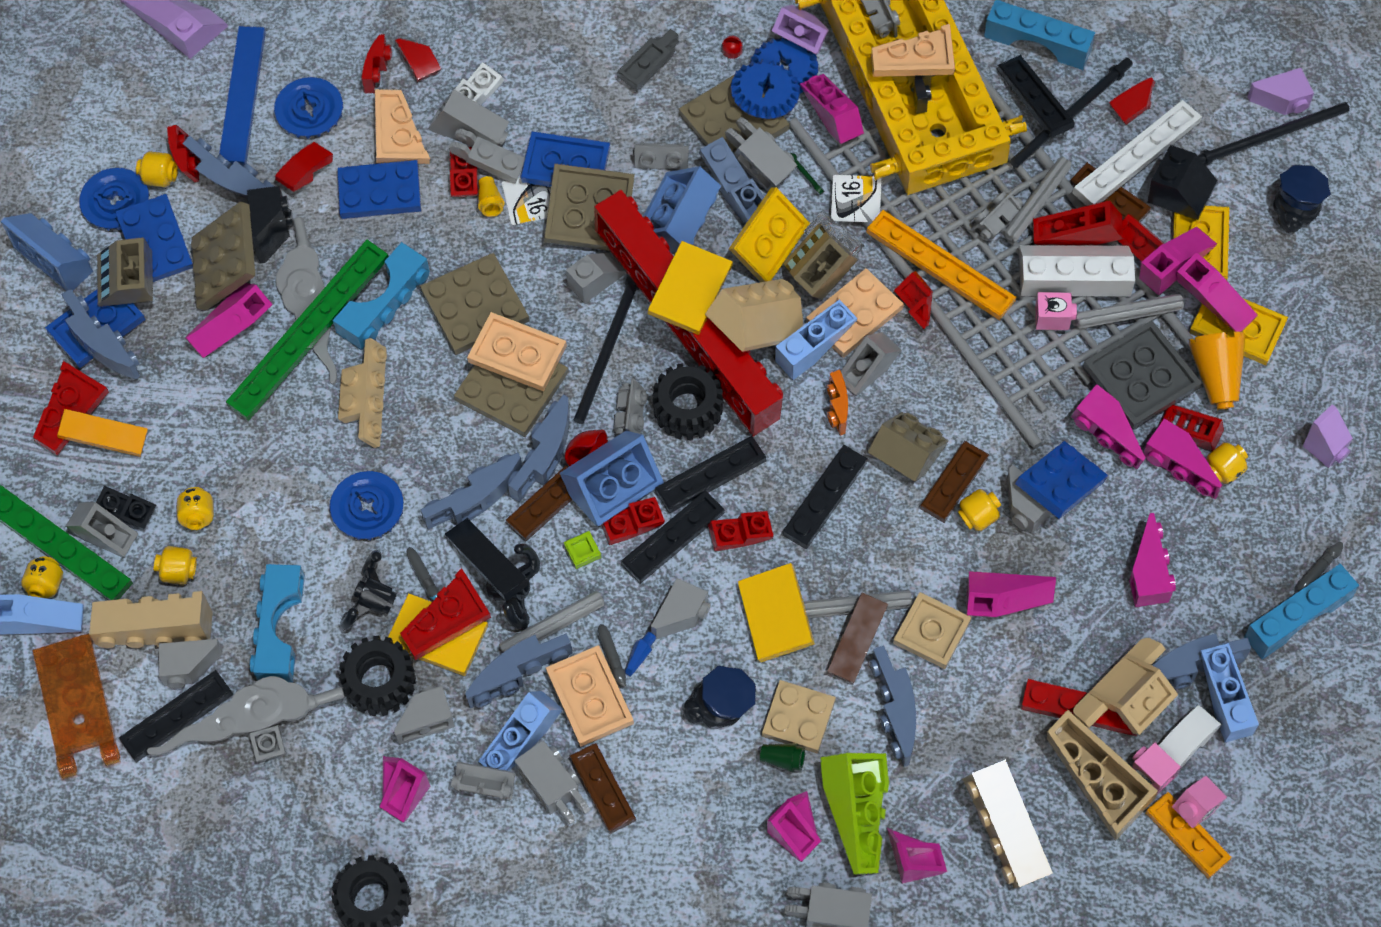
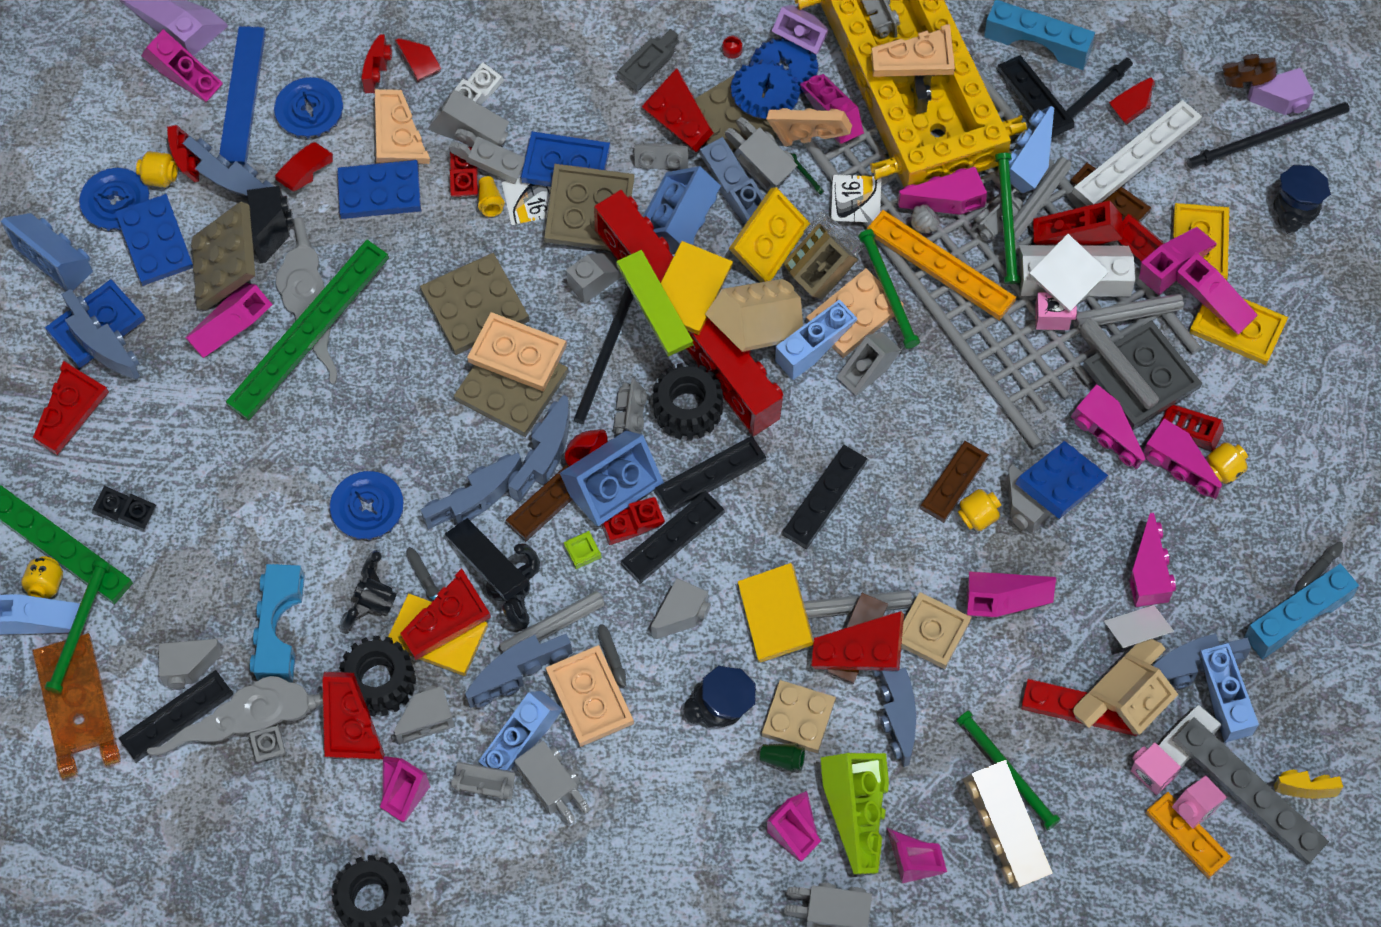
light orange tile [57,409,148,457] -> none
light grey slope [65,502,138,557] -> none
tan wedge [89,591,213,648] -> none
dark tan slope [97,237,153,307] -> none
yellow head [153,546,197,585] -> none
yellow head [176,487,214,530] -> none
dark azure arch [333,242,430,350] -> none
tan bracket [338,338,387,448] -> none
reddish brown tile [570,743,636,834] -> none
blue bar [625,632,656,677] -> none
red slope [708,511,774,551] -> none
orange slope [826,370,848,436] -> none
dark tan slope [868,412,949,481] -> none
red slope [894,271,933,329] -> none
tan wedge [1047,710,1158,841] -> none
black slope [1147,145,1218,220] -> none
light orange cone [1189,332,1246,409] -> none
lavender slope [1303,404,1353,468] -> none
none -> green bar [44,560,110,694]
none -> dark pink slope [141,29,223,102]
none -> red wing [322,672,385,759]
none -> lime tile [617,250,693,357]
none -> red wing [641,68,714,152]
none -> light nougat wing [767,108,852,147]
none -> red wing [811,611,904,671]
none -> green bar [858,229,920,349]
none -> dark pink slope [898,167,987,215]
none -> light grey piece [911,204,940,234]
none -> green bar [956,710,1061,831]
none -> green bar [995,153,1021,284]
none -> light blue slope [1009,106,1054,193]
none -> white tile [1029,234,1109,313]
none -> light grey axle [1081,318,1159,409]
none -> white sticker [1104,605,1174,648]
none -> dark grey plate [1172,717,1329,865]
none -> reddish brown plate [1222,54,1277,88]
none -> yellow slope [1274,769,1343,799]

